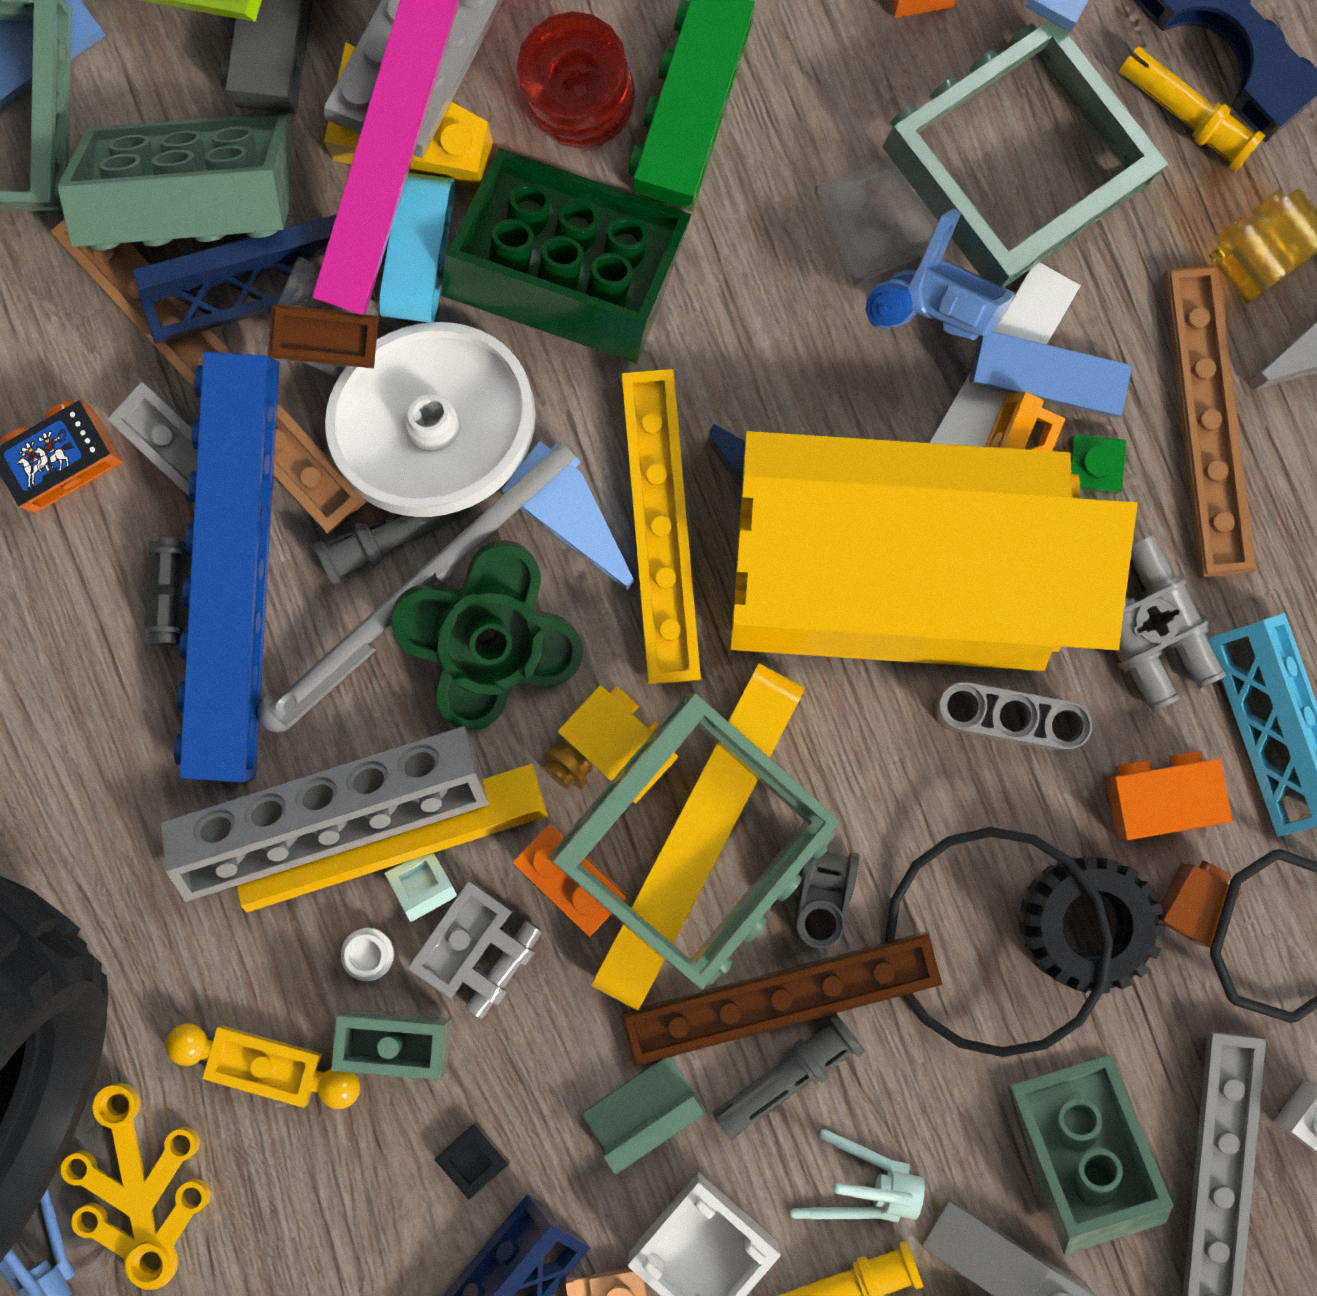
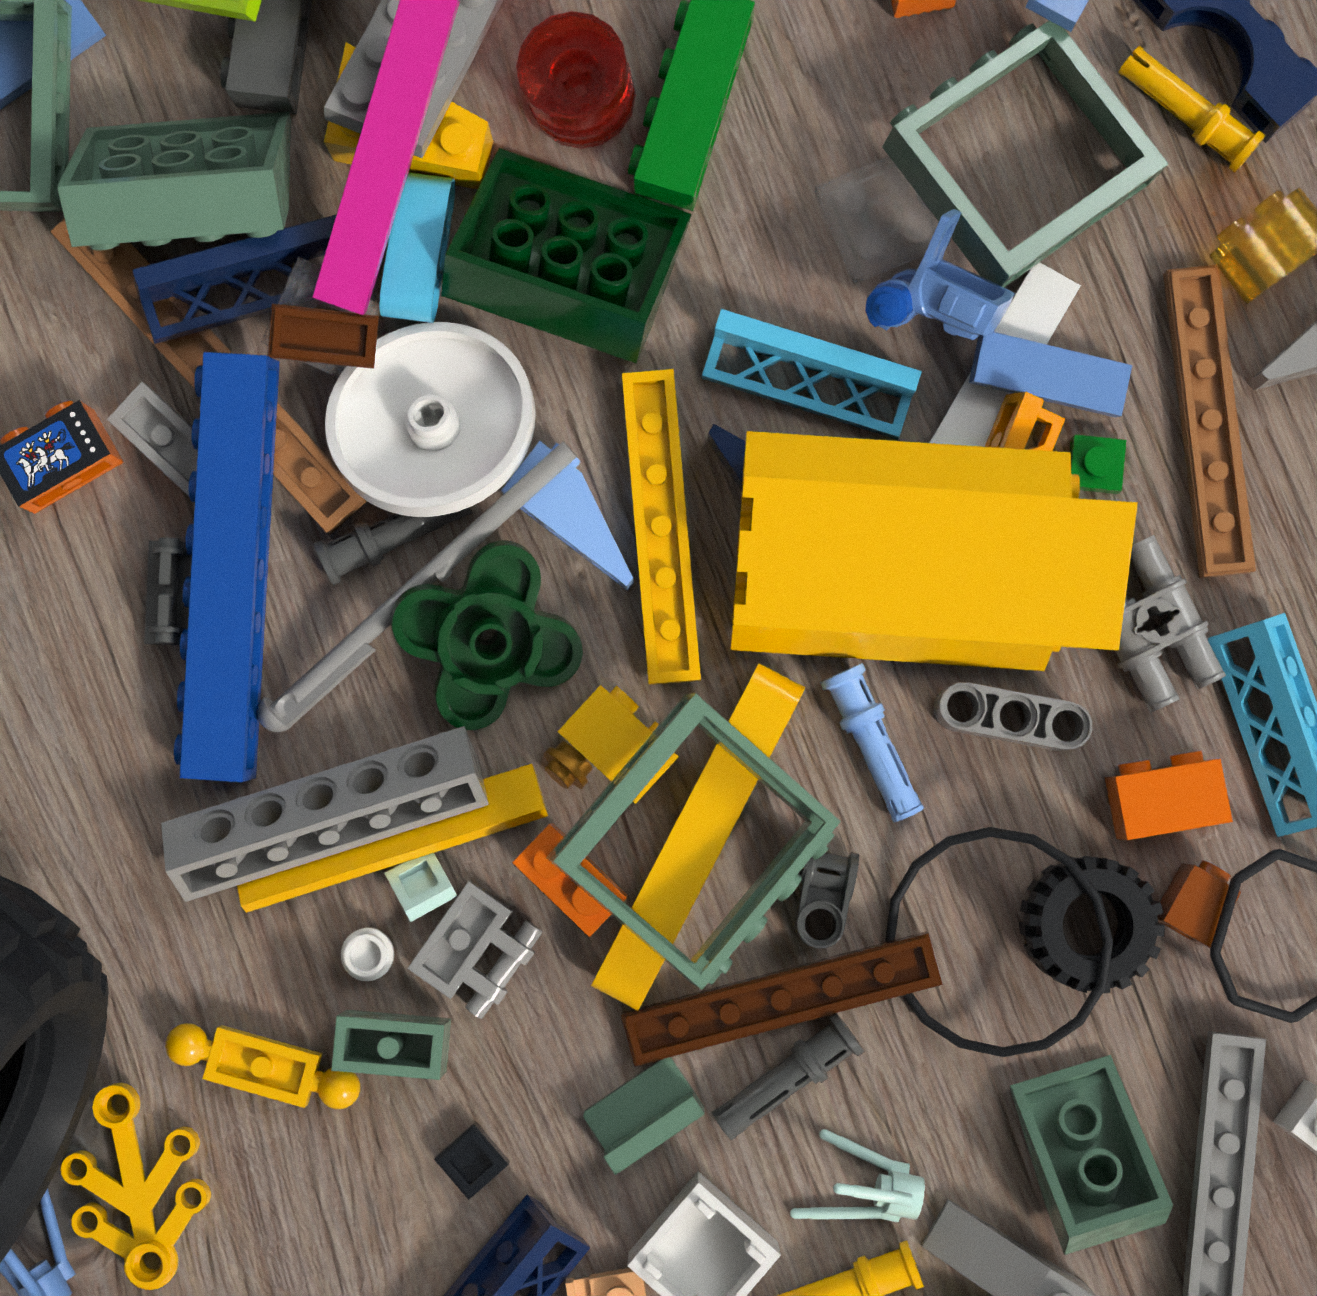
none -> medium azure fence [702,309,922,440]
none -> light blue pin [820,663,924,823]

